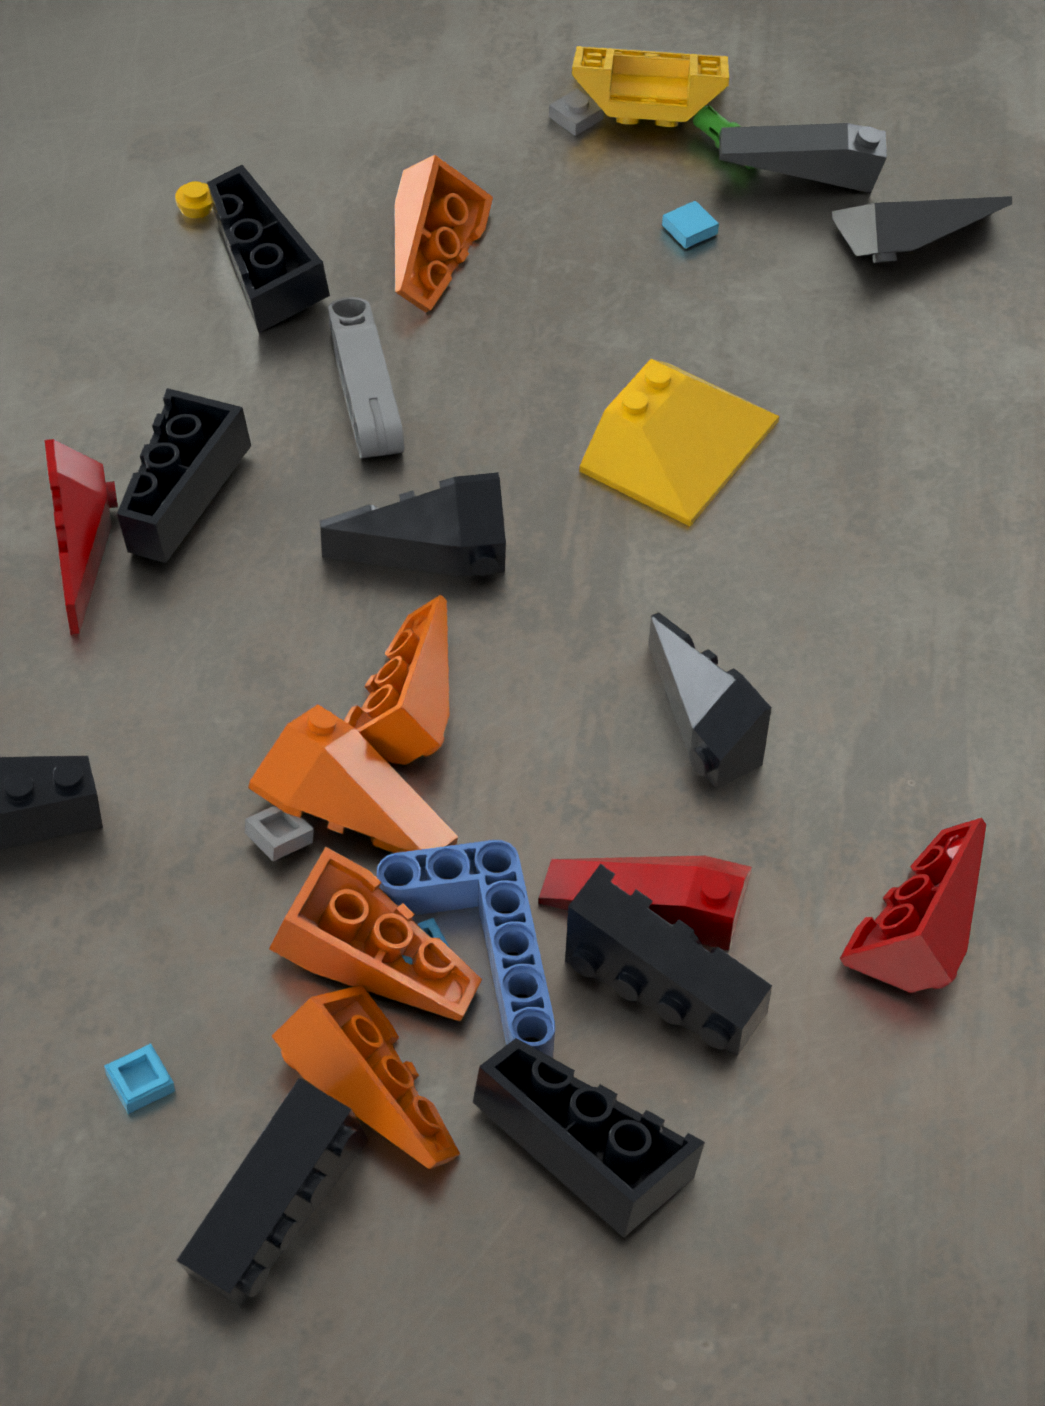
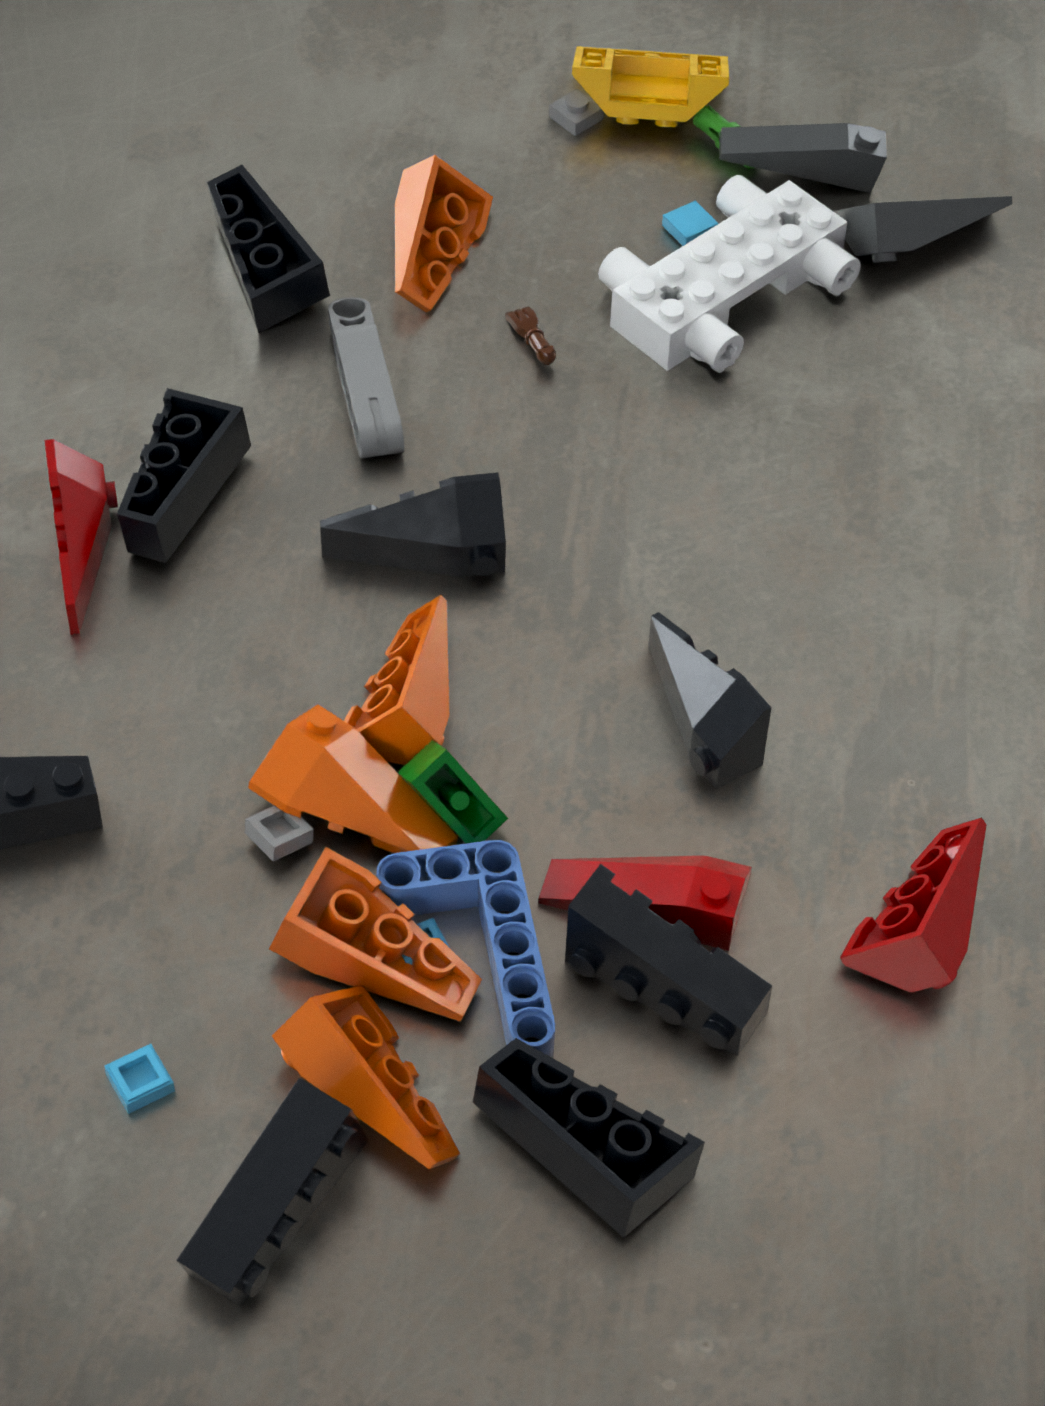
yellow plate [175,181,213,219] -> none
yellow slope [579,359,779,527] -> none
none -> green slope [397,740,508,844]
none -> reddish brown piece [505,306,556,365]
none -> white piece [598,175,861,373]

